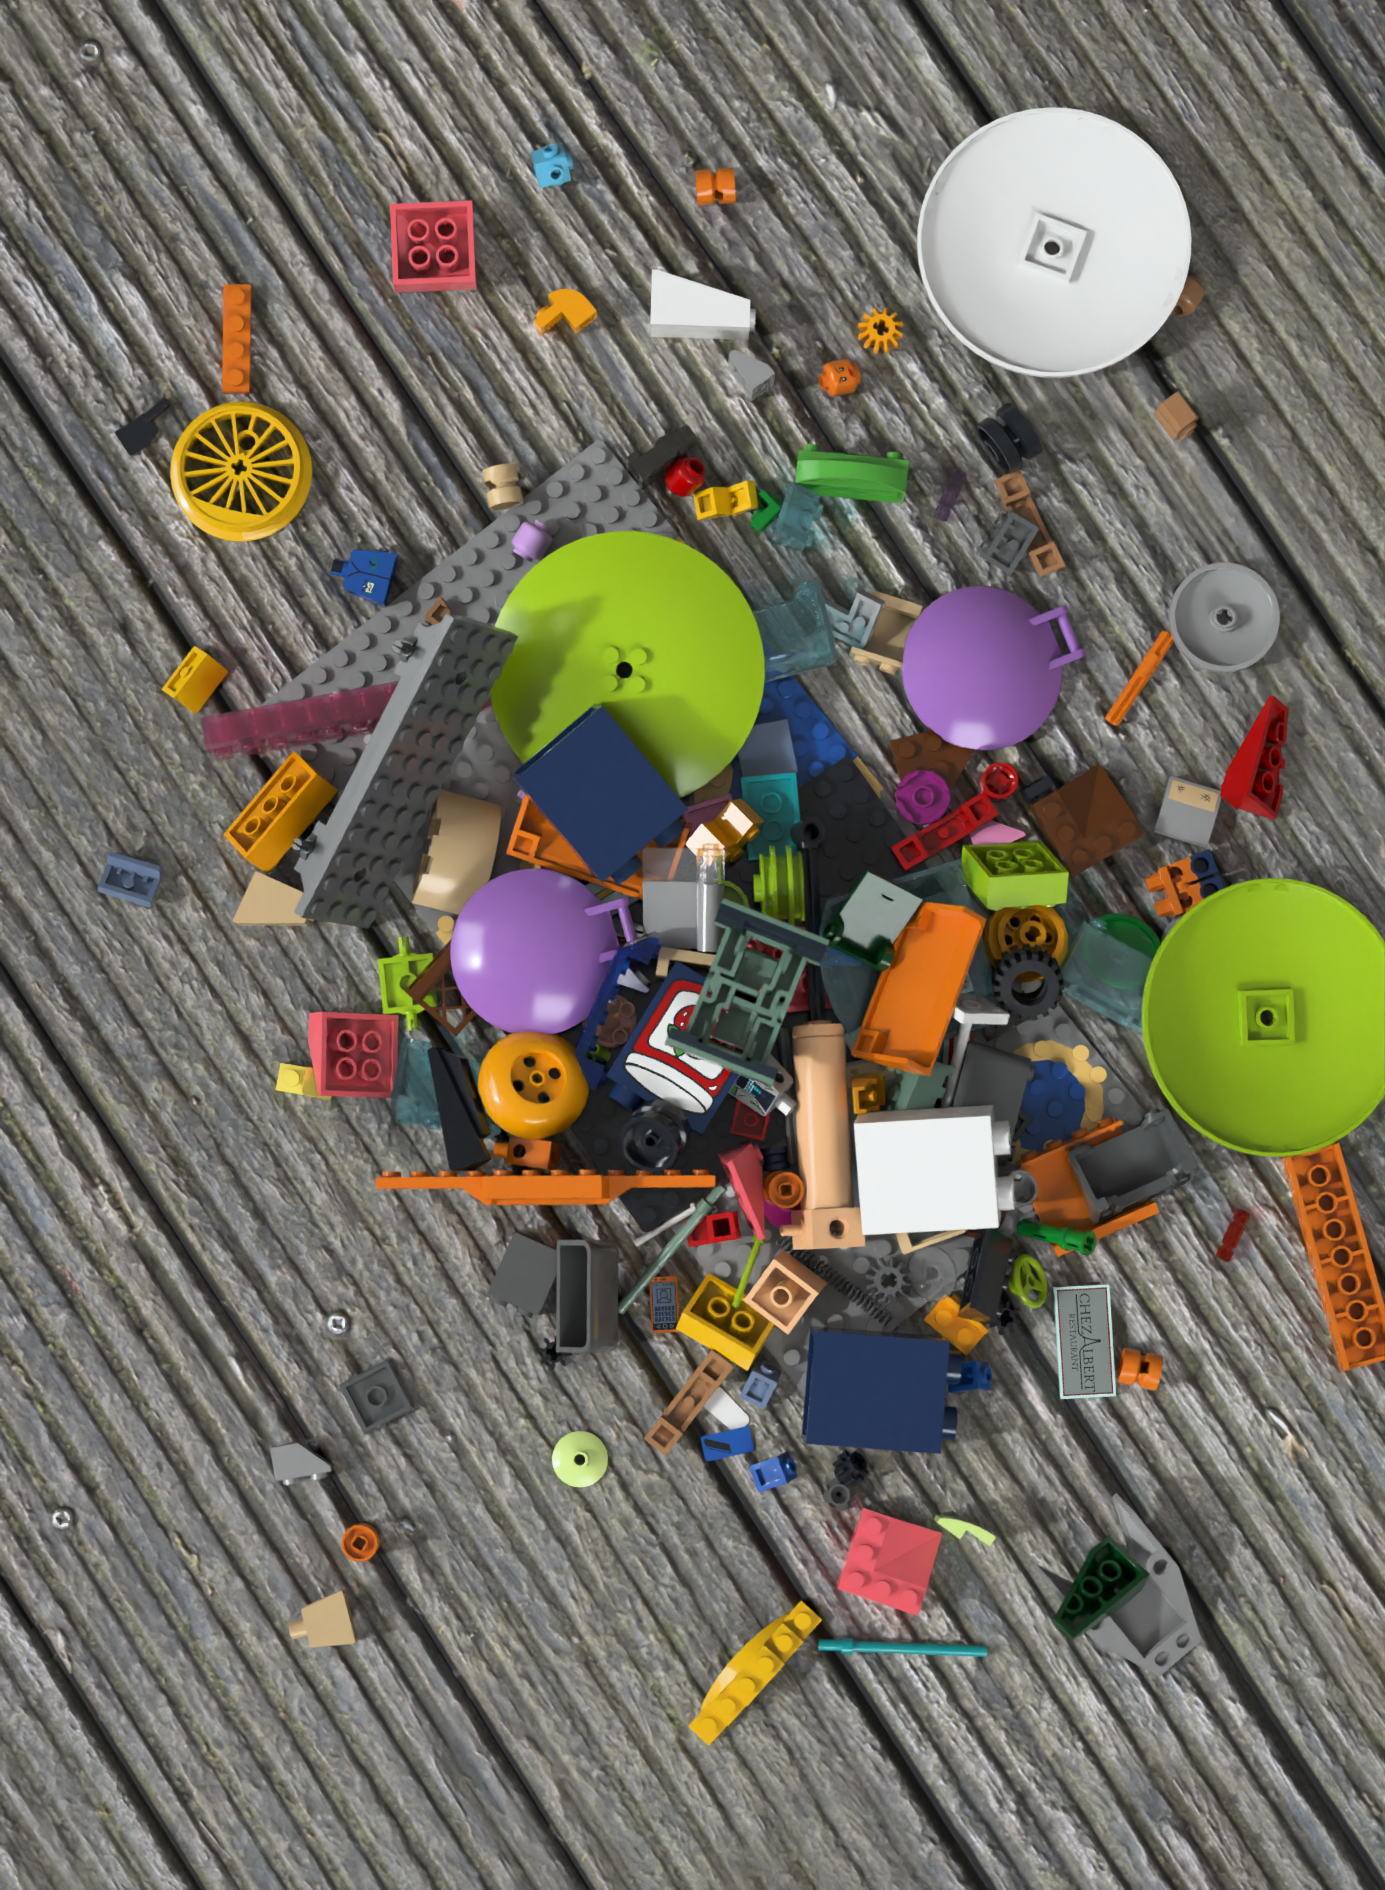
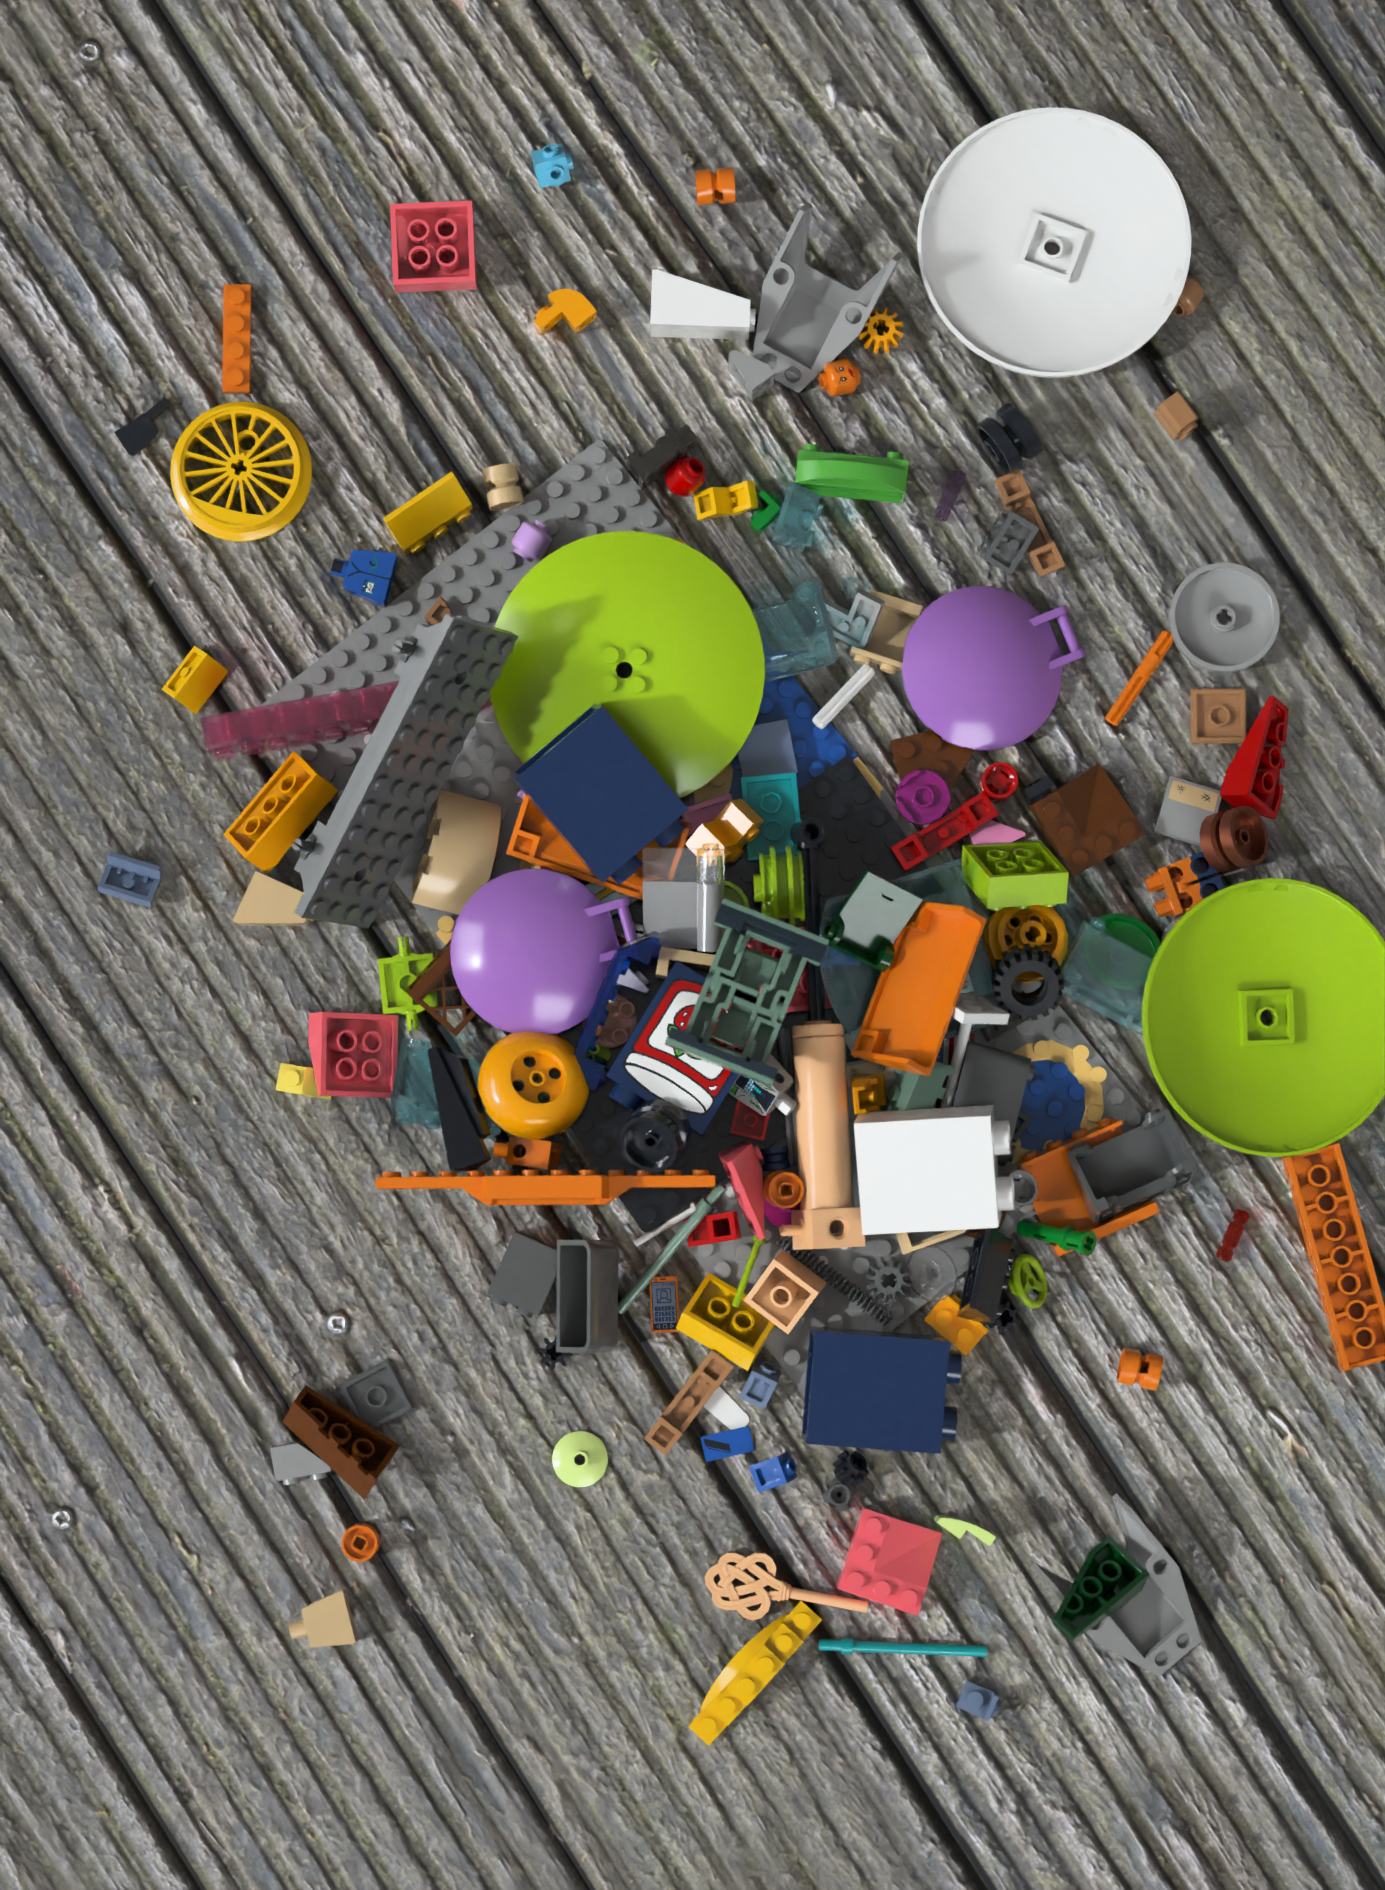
blue bracket [948,1361,992,1393] -> none
light grey tile [1053,1284,1116,1399] -> none
none -> reddish brown wedge [283,1385,400,1500]
none -> yellow slope [383,471,473,555]
none -> light nougat piece [705,1552,868,1620]
none -> light grey windscreen [753,203,904,393]
none -> white axle [812,664,875,729]
none -> sand blue bracket [956,1680,1001,1722]
none -> medium nougat tile [1190,689,1247,744]
none -> copper wheel [1199,805,1268,873]

